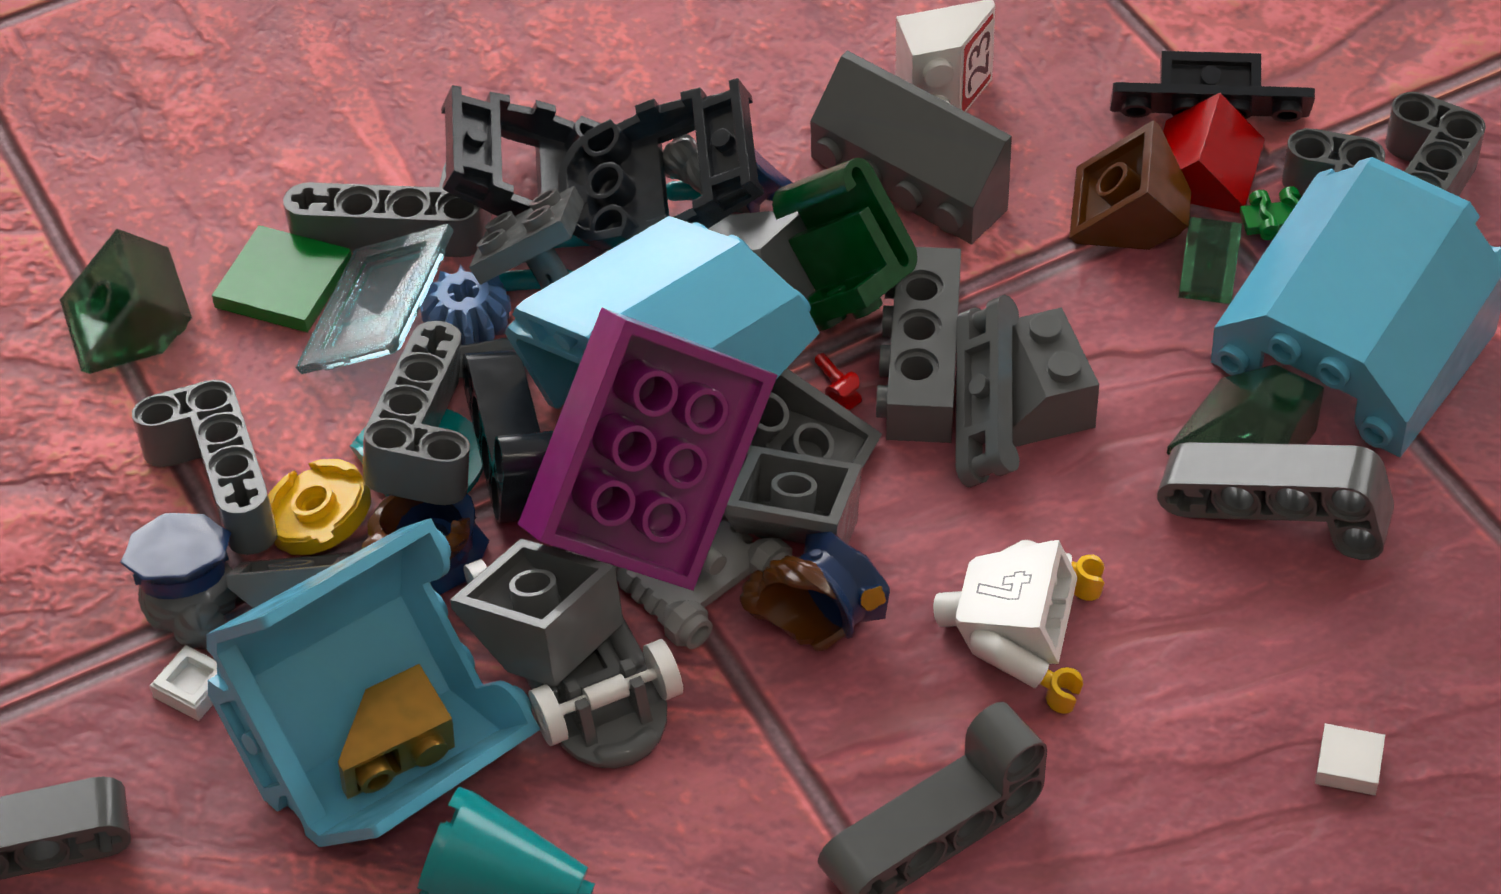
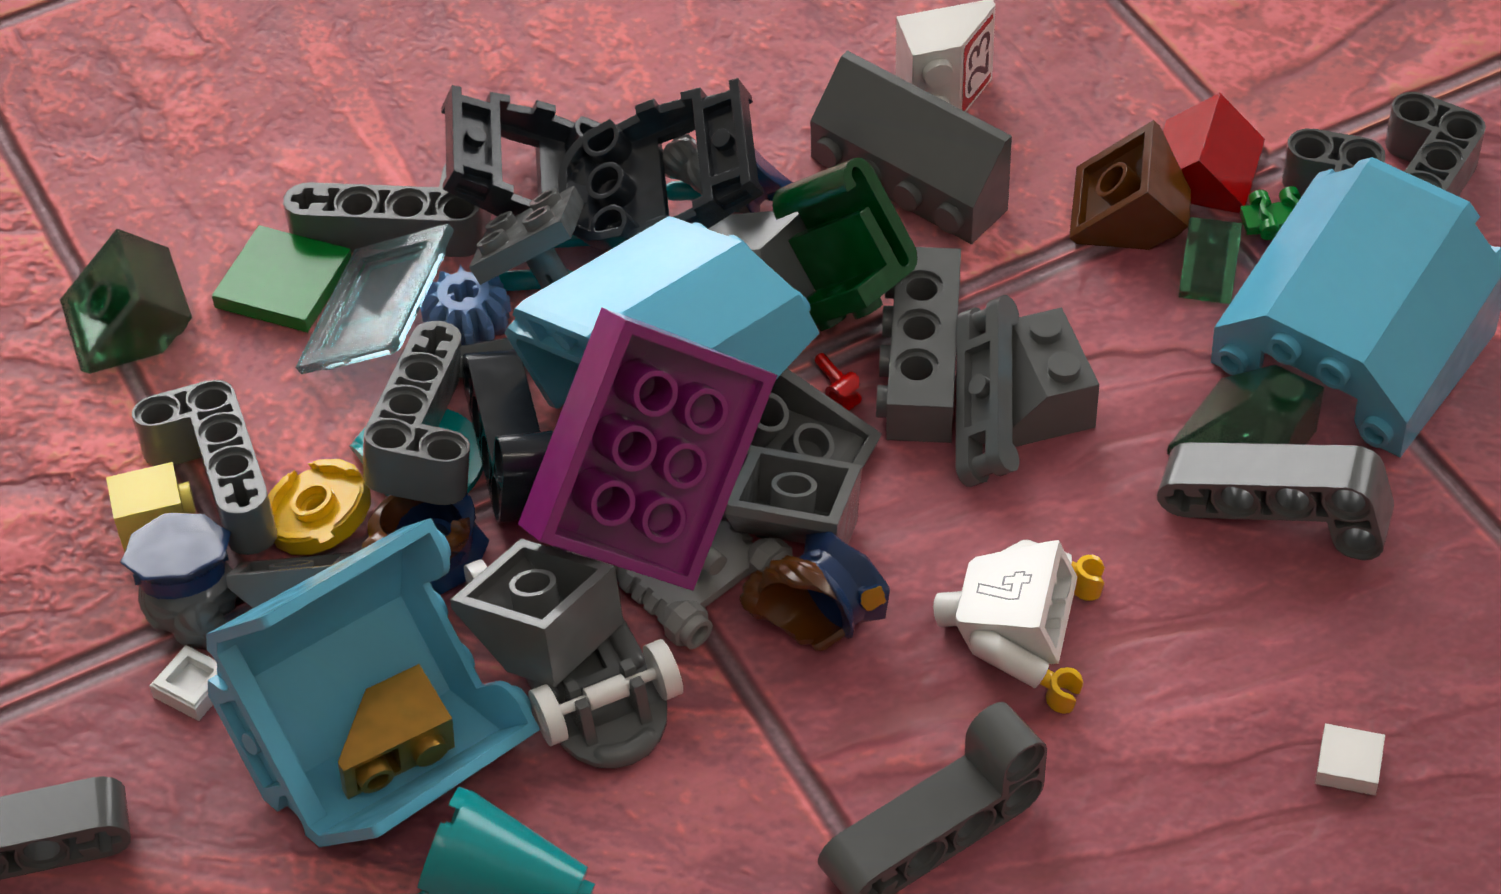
black bracket [1110,51,1315,122] -> none
none -> light yellow brick [106,462,197,553]

